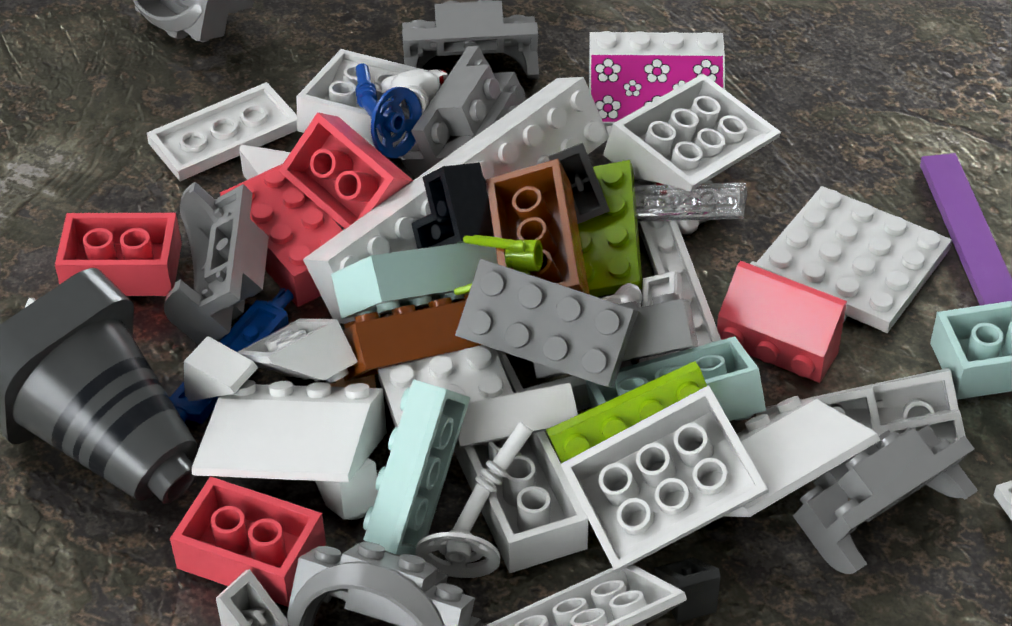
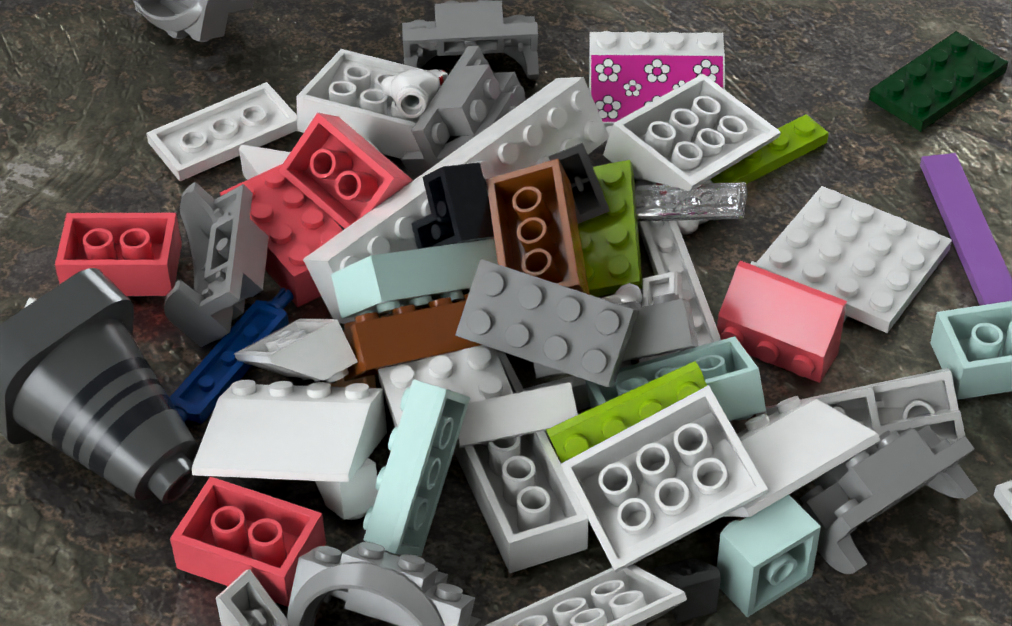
white slope [184,336,258,401] -> none
blue dish [355,63,422,158] -> none
white dish [415,422,533,578] -> none
lime plant [454,235,543,295] -> none
none -> lime plate [710,114,829,188]
none -> light aqua brick [717,494,821,617]
none -> dark green plate [869,31,1008,132]

